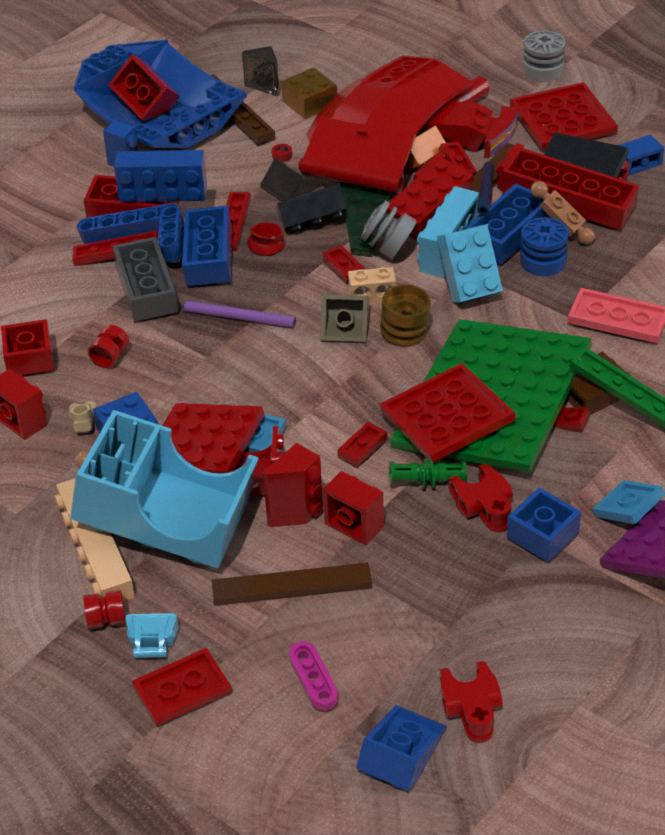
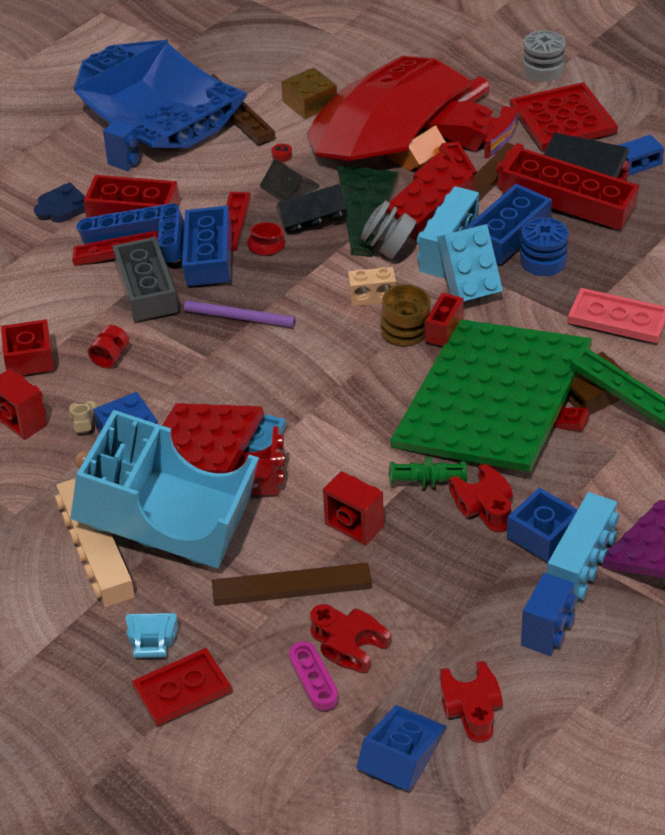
red wheel [83,590,126,630] -> none
red slope [108,54,180,121] -> none
blue brick [114,150,207,202] -> none
clear smoke slope [242,46,280,97] -> none
red slope [263,443,323,527] -> none
red door [298,116,416,194] -> none
dark tan slope [320,294,370,342] -> none
red plate [322,245,365,283] -> none
red plate [337,422,387,467] -> none
red plate [380,363,516,462] -> none
dark blue piece [478,162,494,216] -> none
nougat plate [530,181,595,245] -> none
dark azure plate [593,480,665,524] -> none
none -> dark blue plate [34,182,85,223]
none -> red piece [310,604,391,673]
none -> red brick [425,292,464,346]
none -> blue brick [521,573,577,656]
none -> medium azure brick [547,492,620,609]

